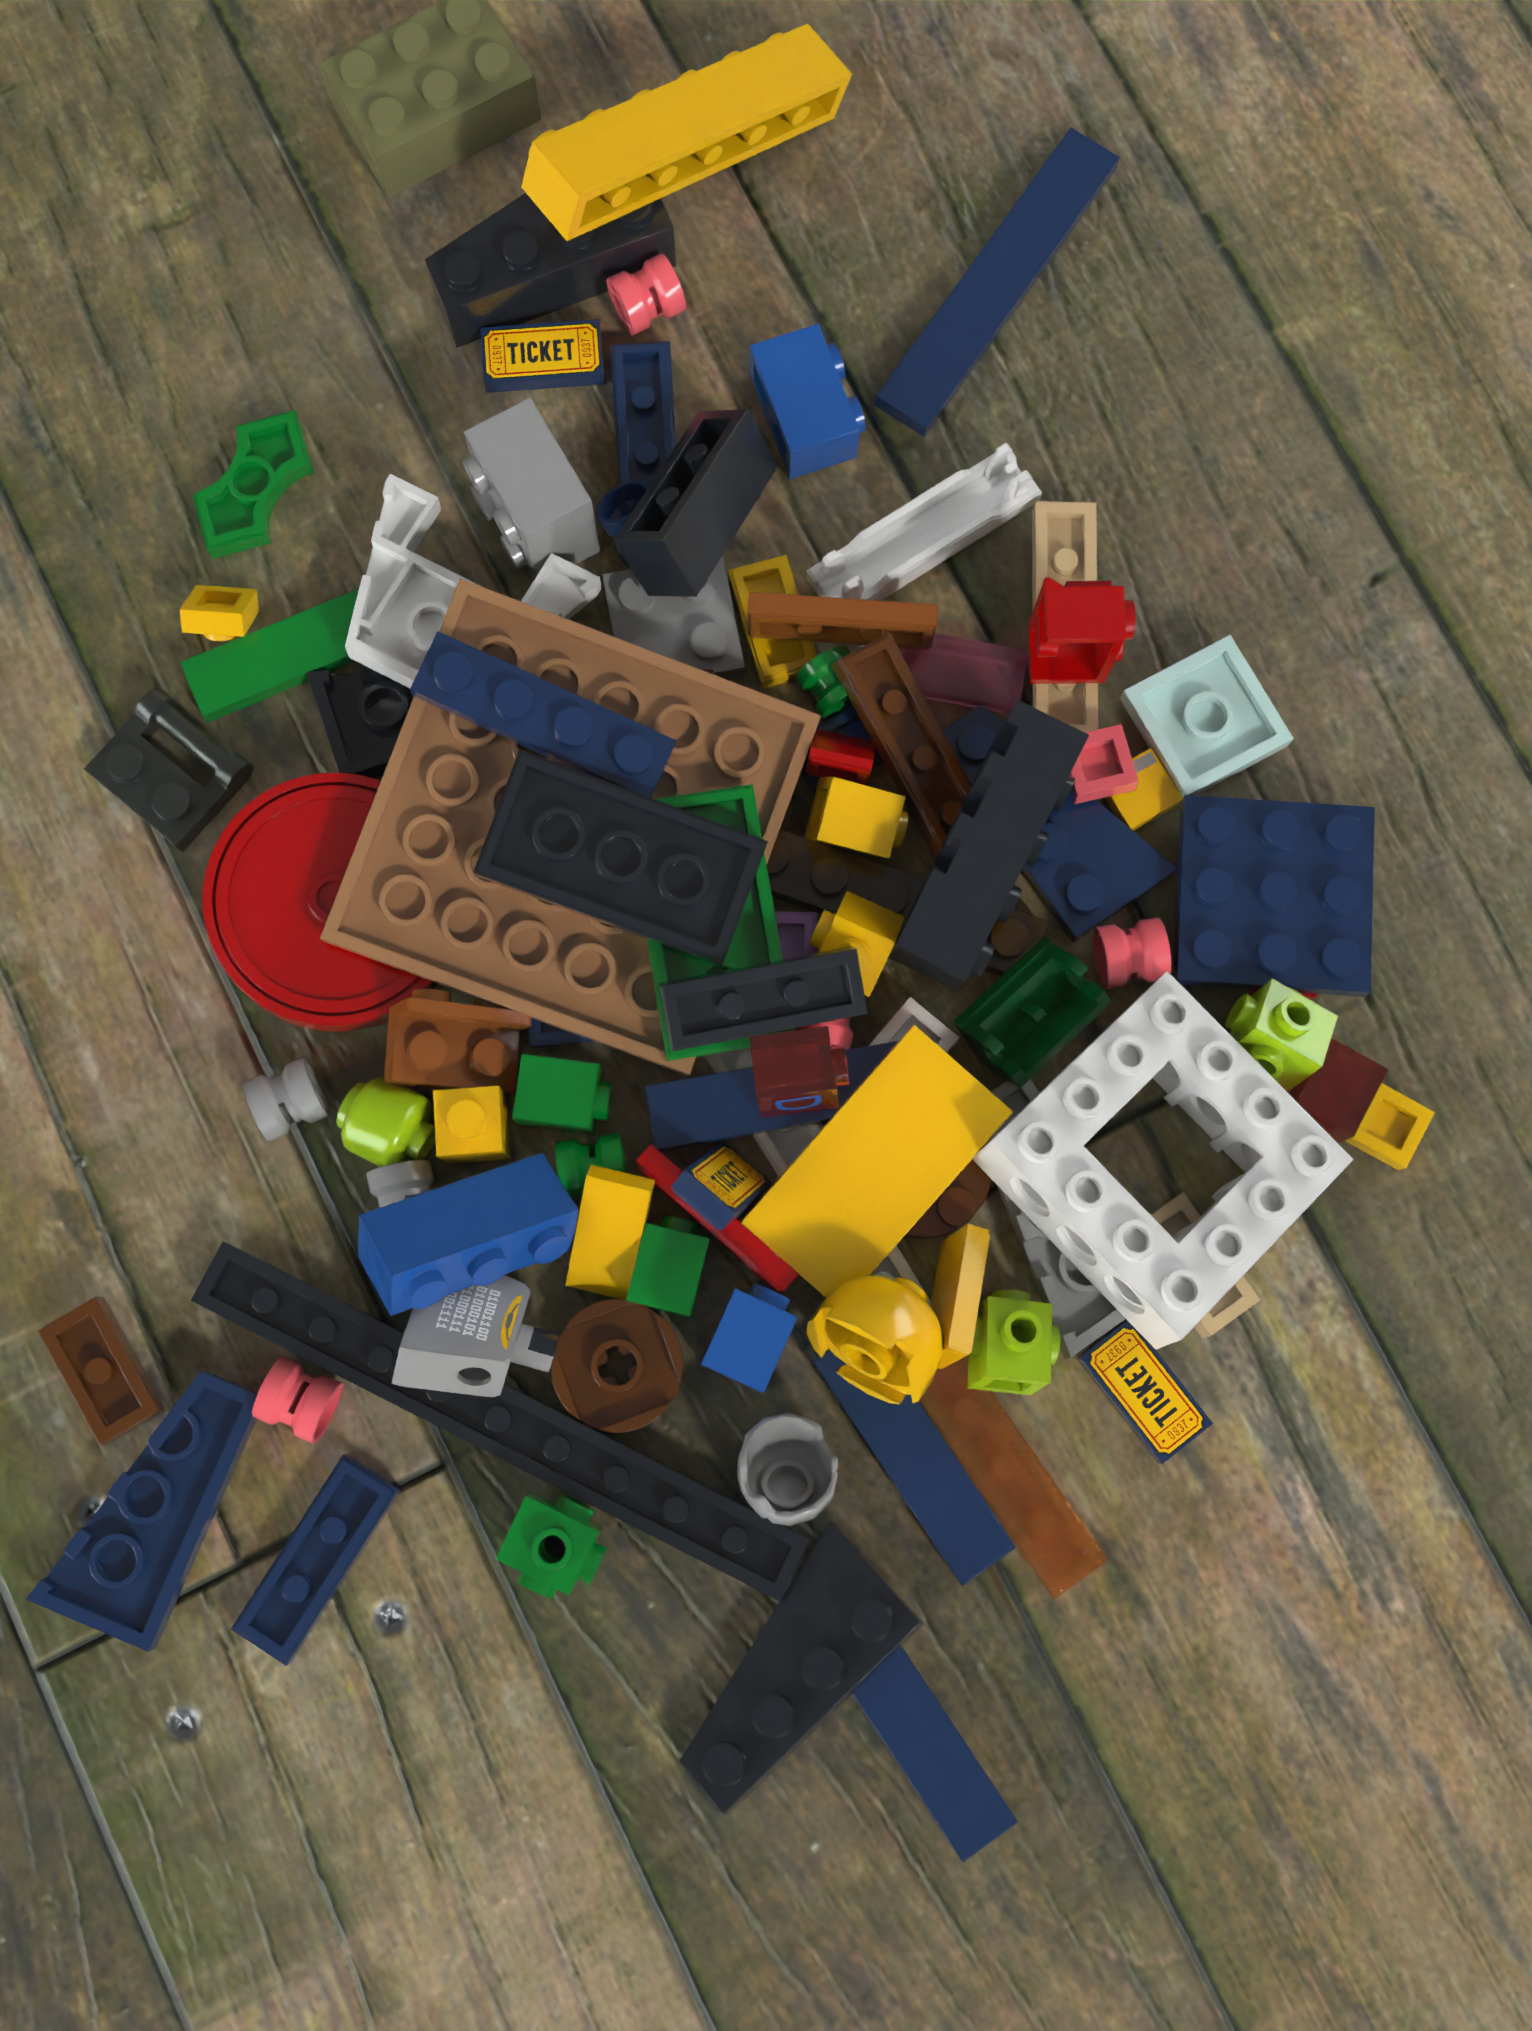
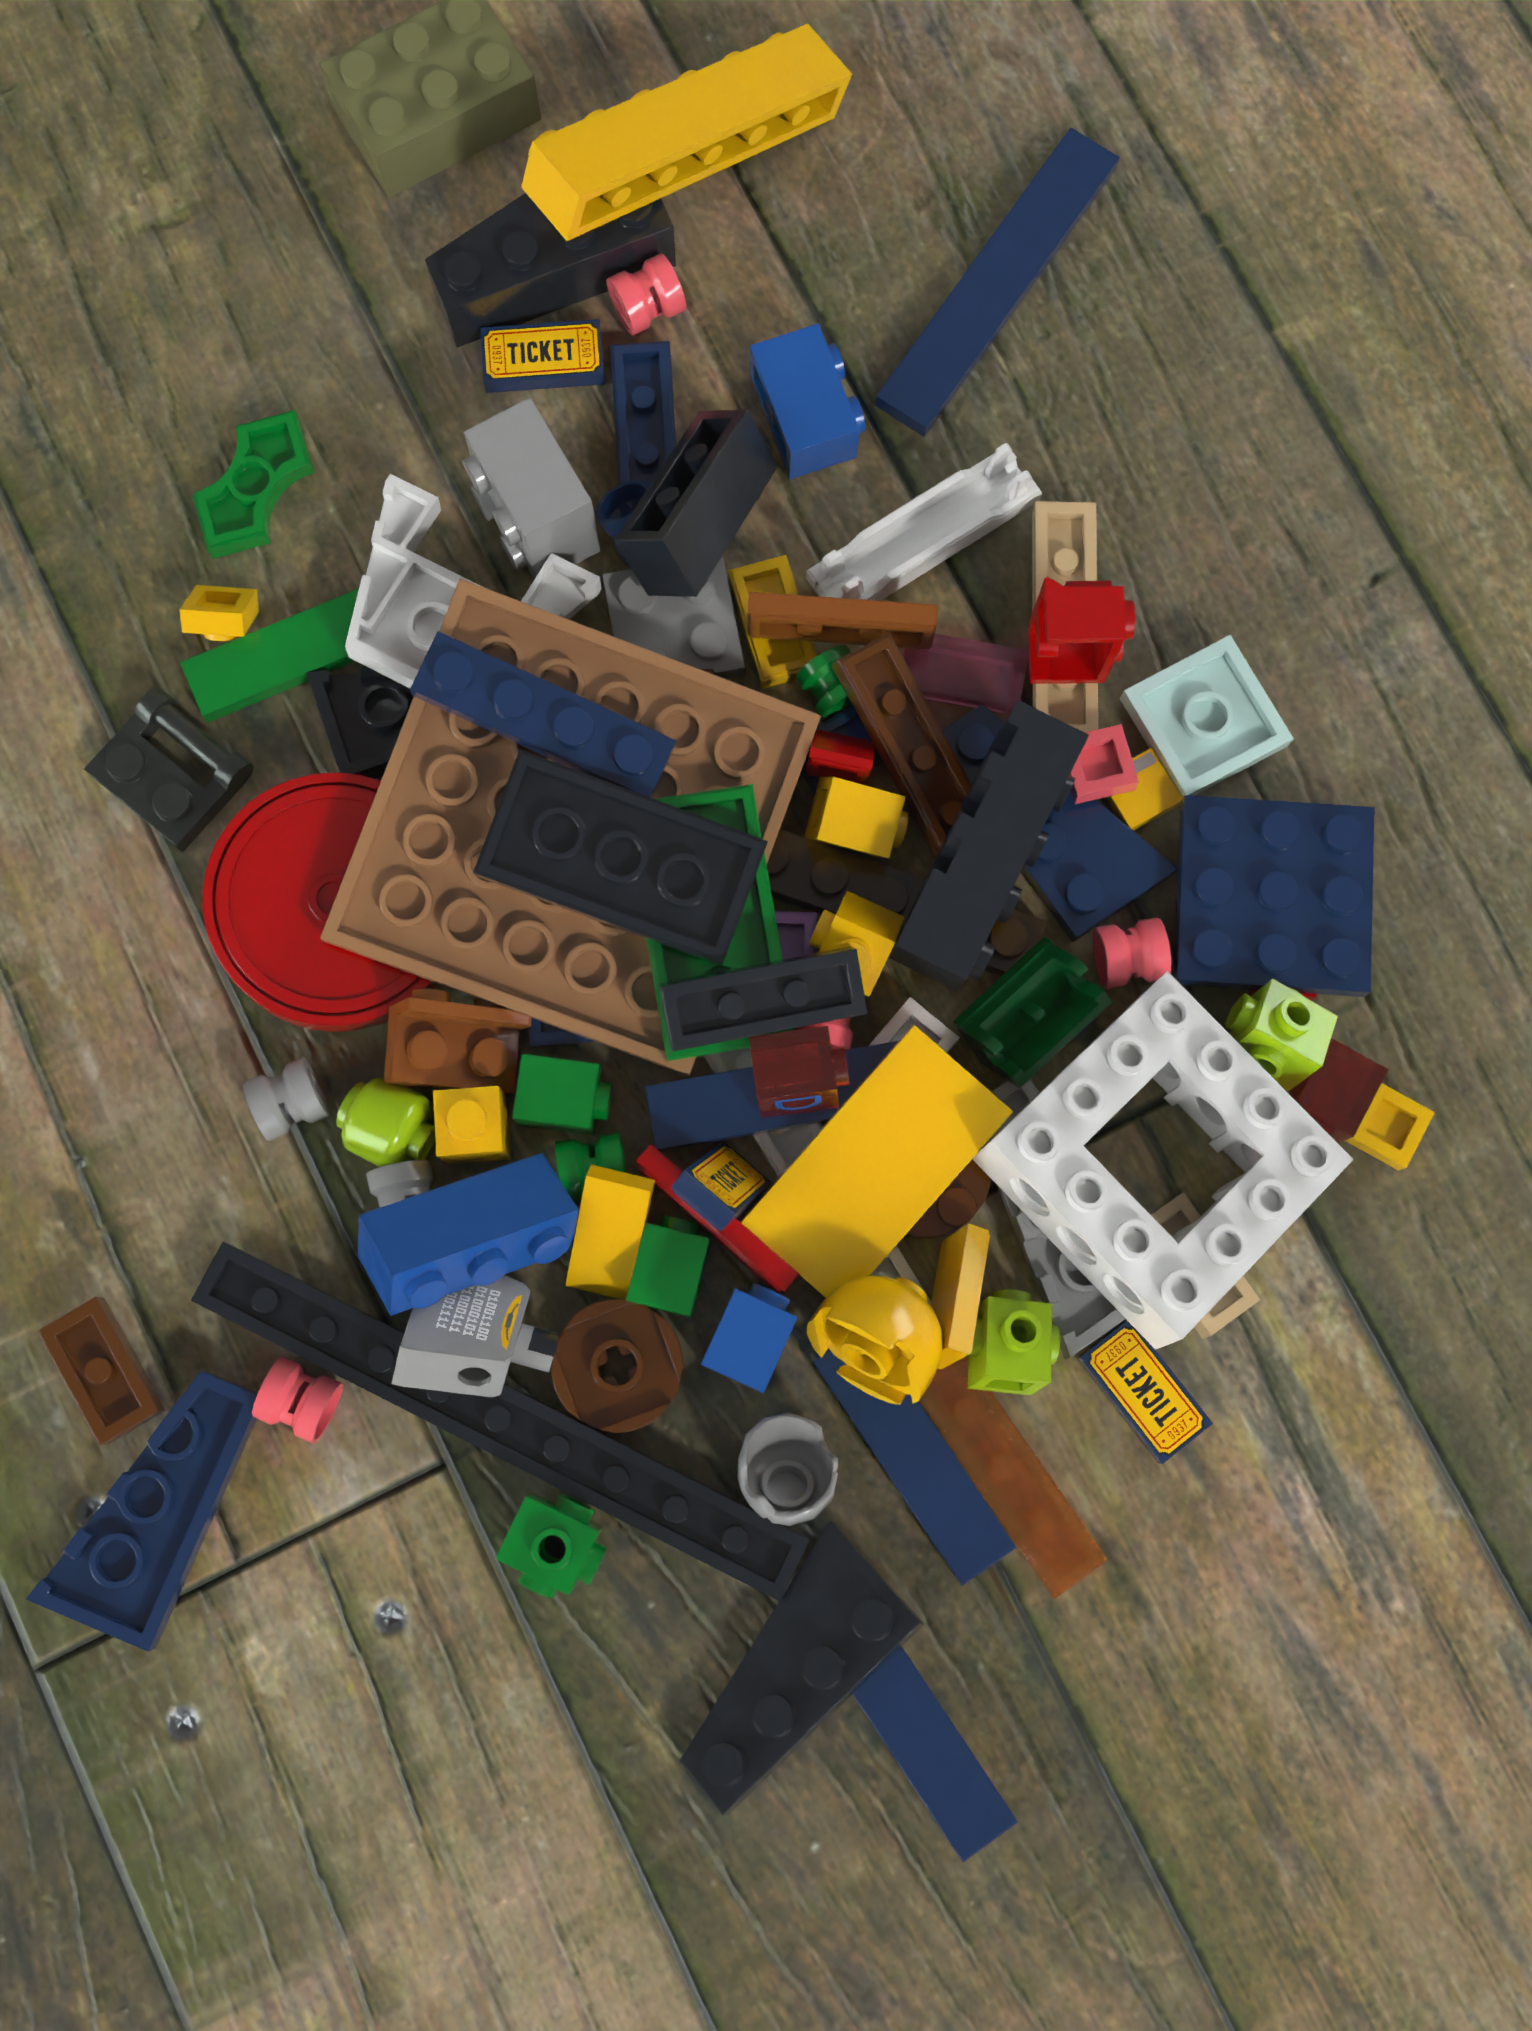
dark blue tile [231,1454,402,1666] -> none

